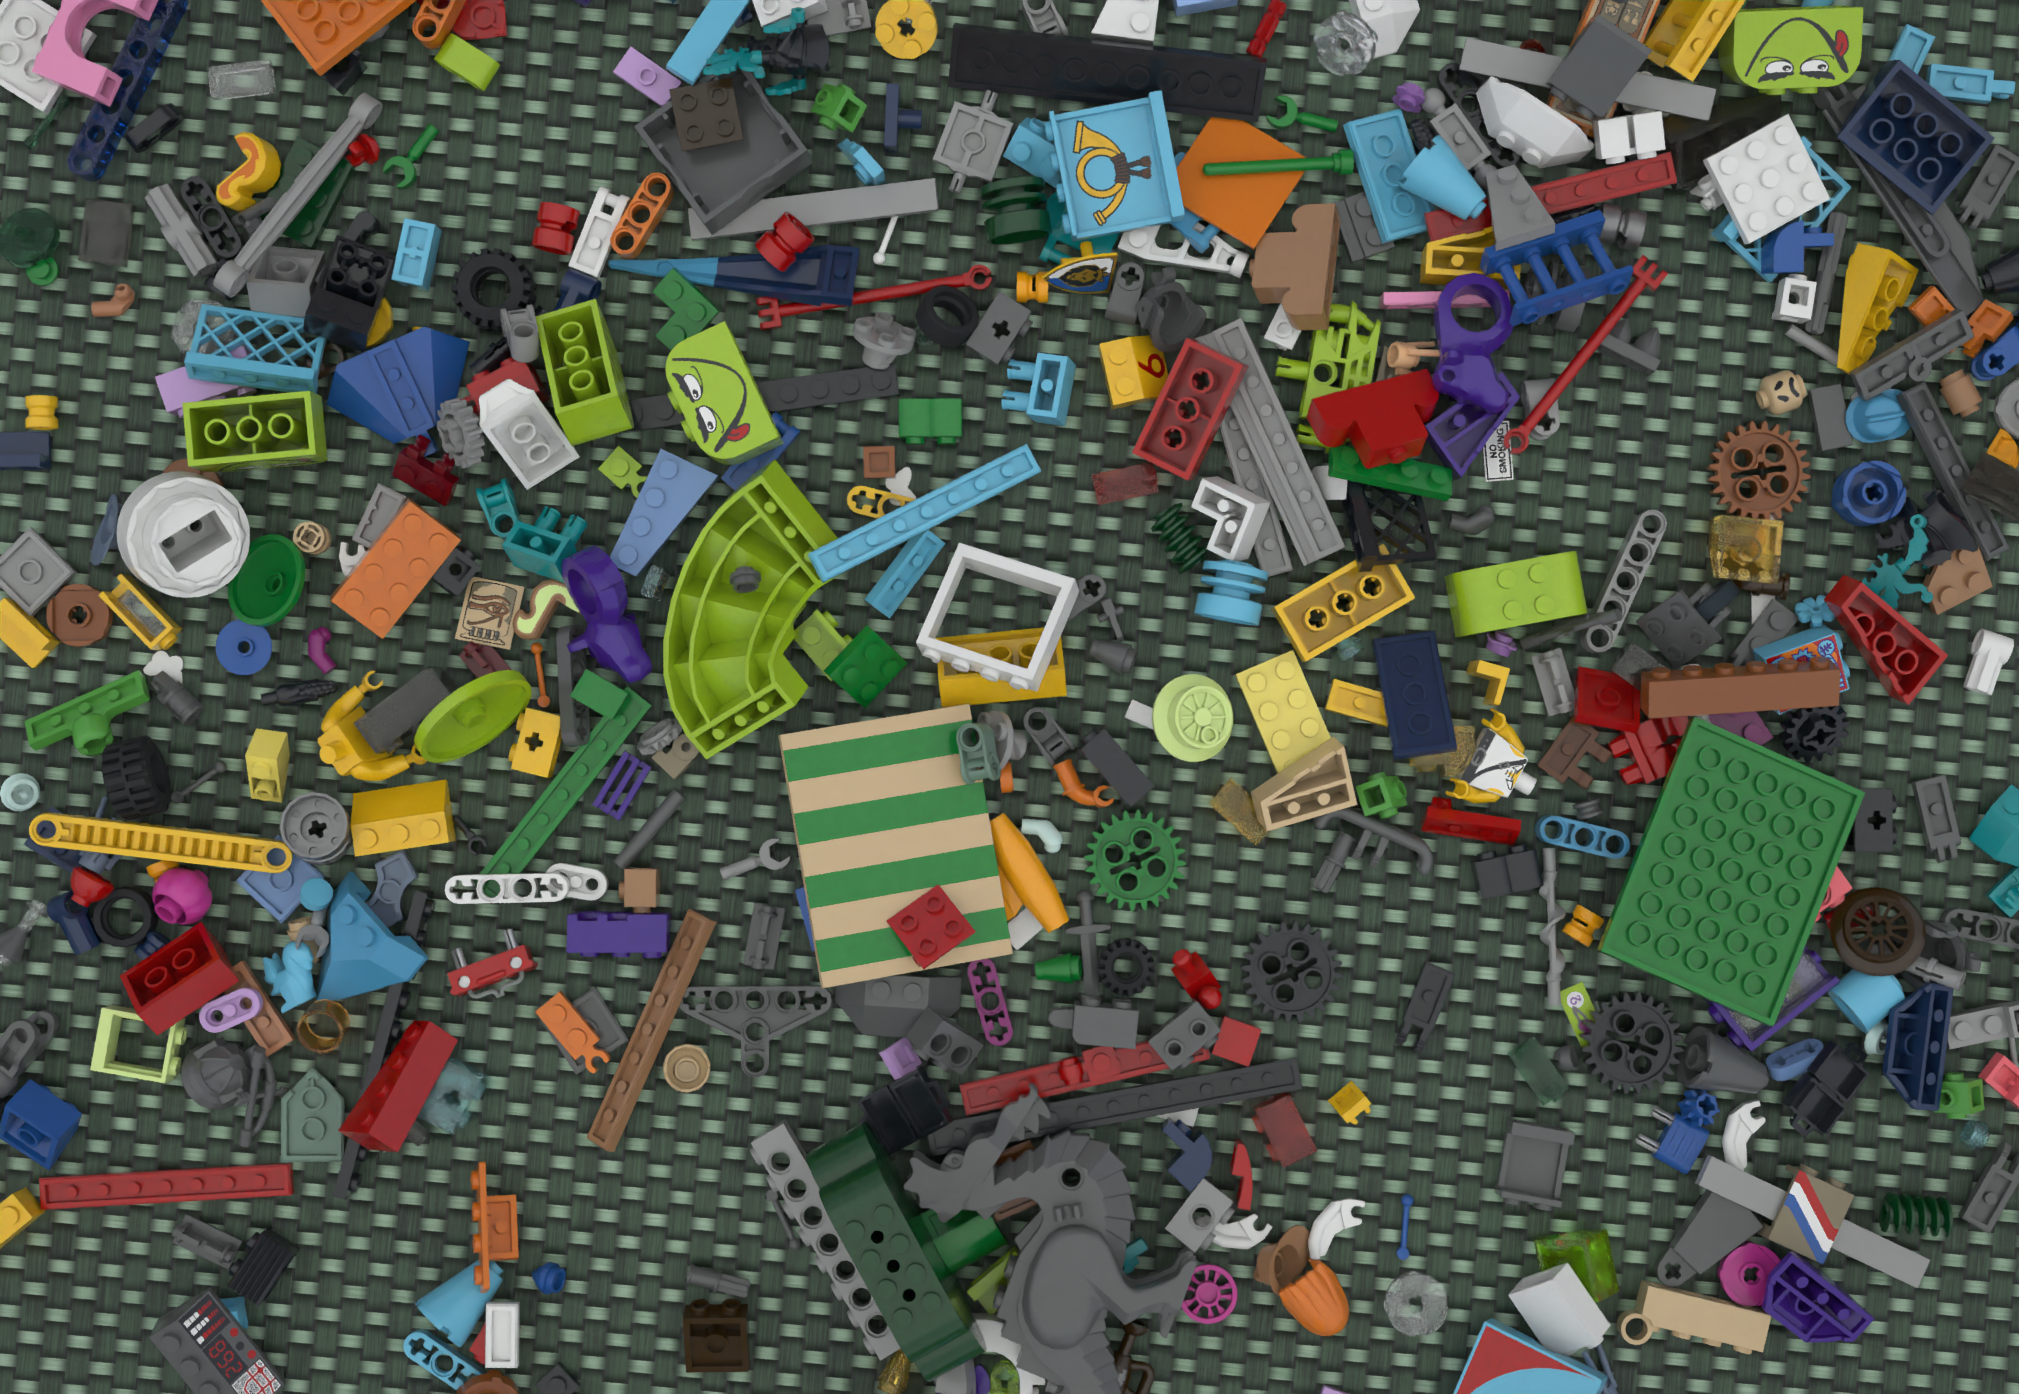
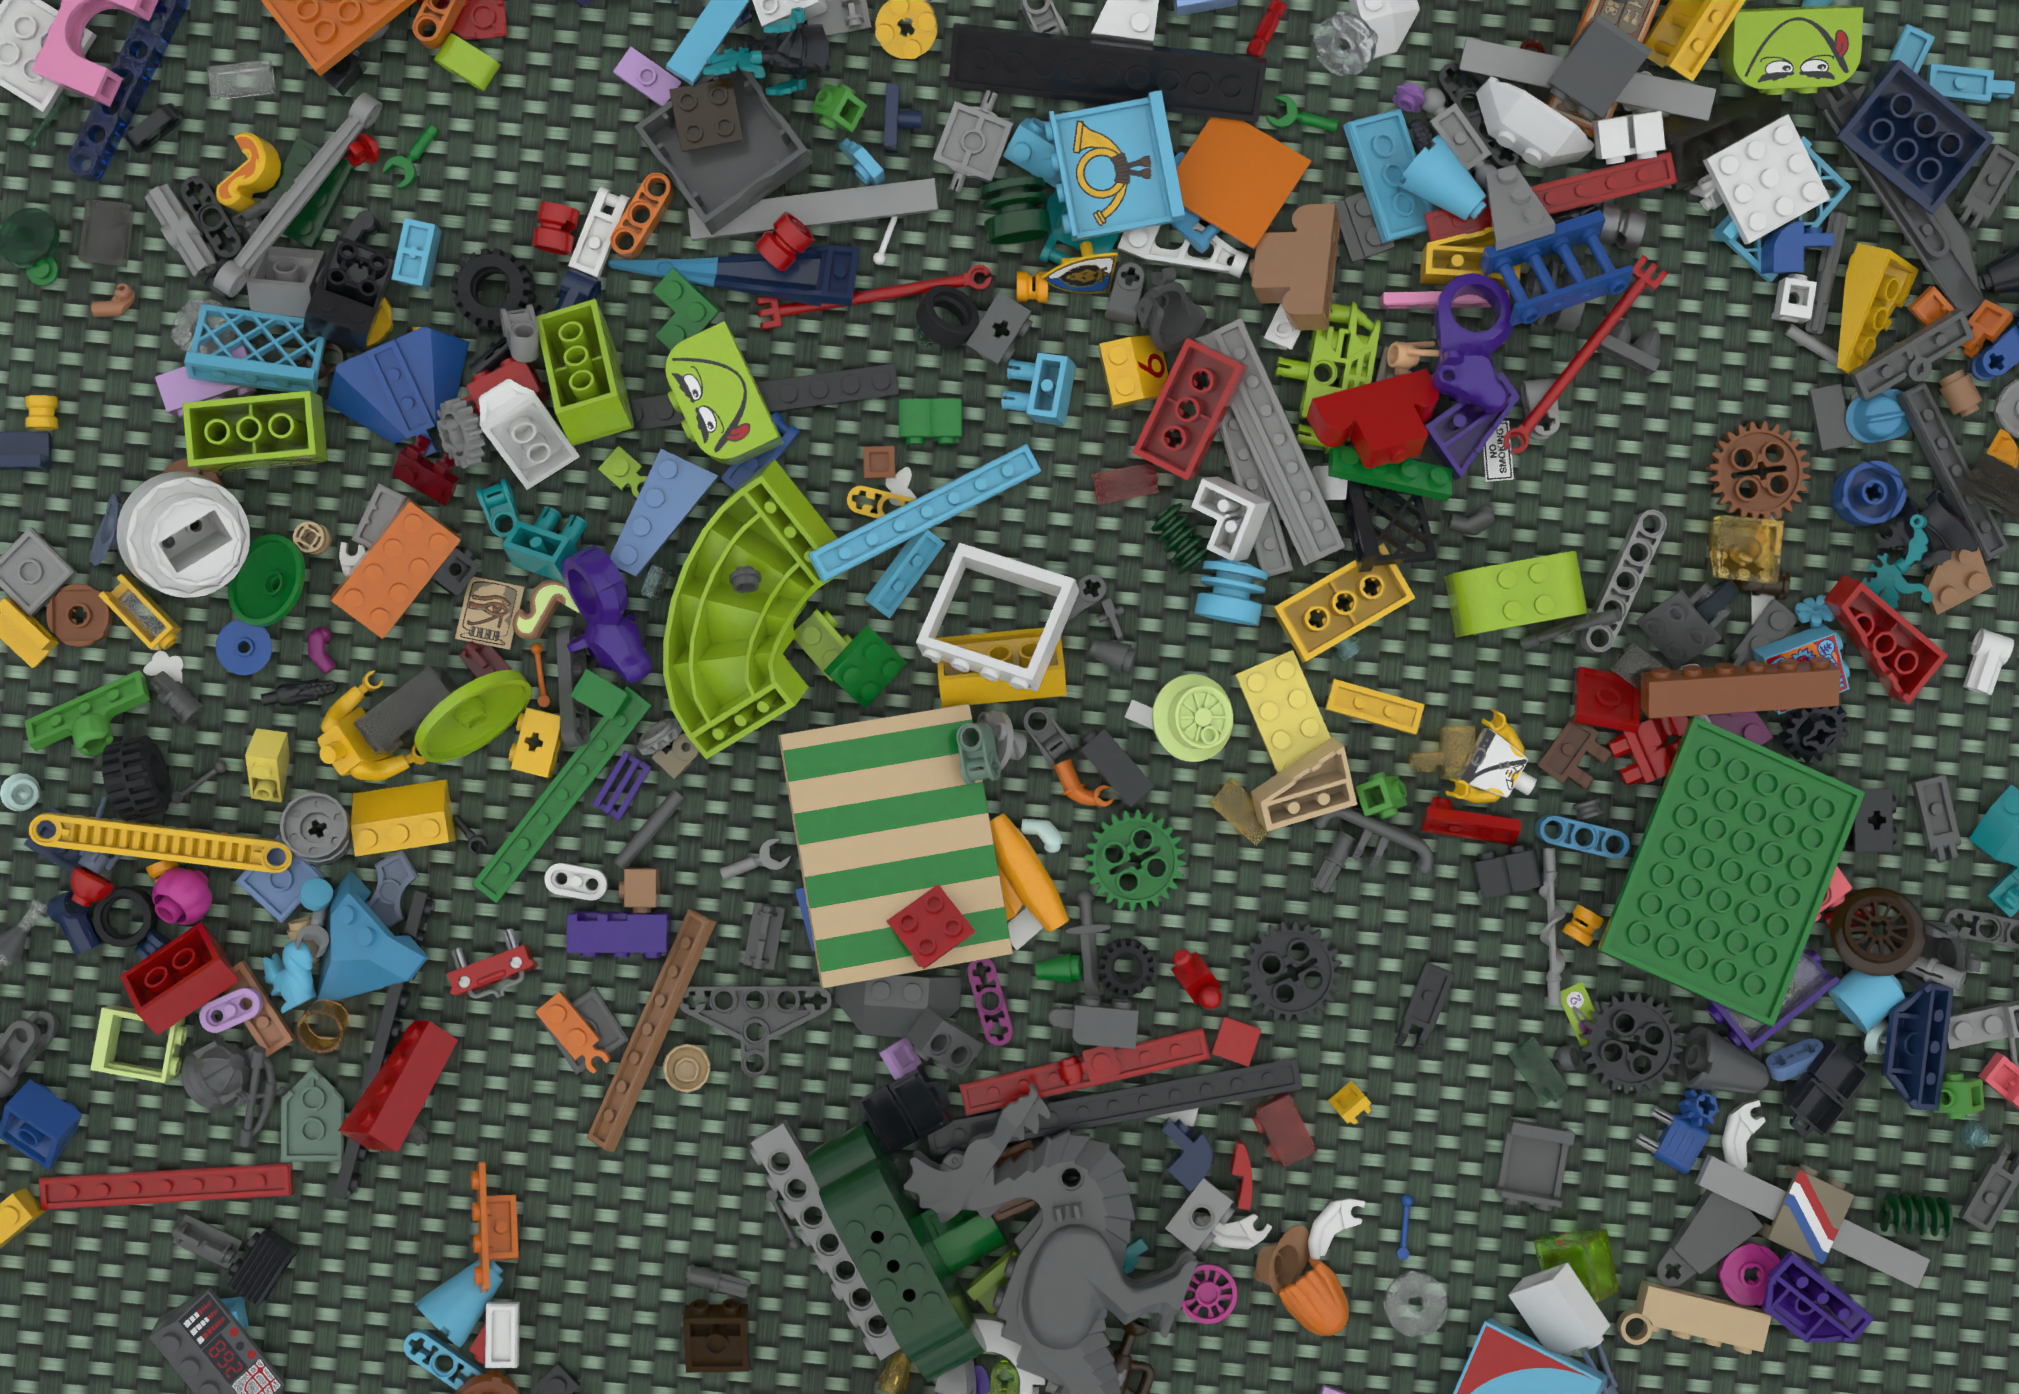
clear light blue brick [418,1057,487,1134] -> none
white beam [445,873,570,904] -> none
blue plate [532,1262,566,1294] -> none
light grey plate [852,312,916,370] -> none
orange tile [1000,761,1014,793] -> none
dark grey brick [1147,999,1221,1071] -> none
green piece [1202,149,1354,176] -> none
dark blue tile [1372,630,1457,760] -> none
yellow panel [1466,660,1510,706] -> none
medium lavender plate [1486,630,1517,657] -> none
light grey hinge [1531,648,1575,716] -> none
tan head [1756,370,1806,415] -> none

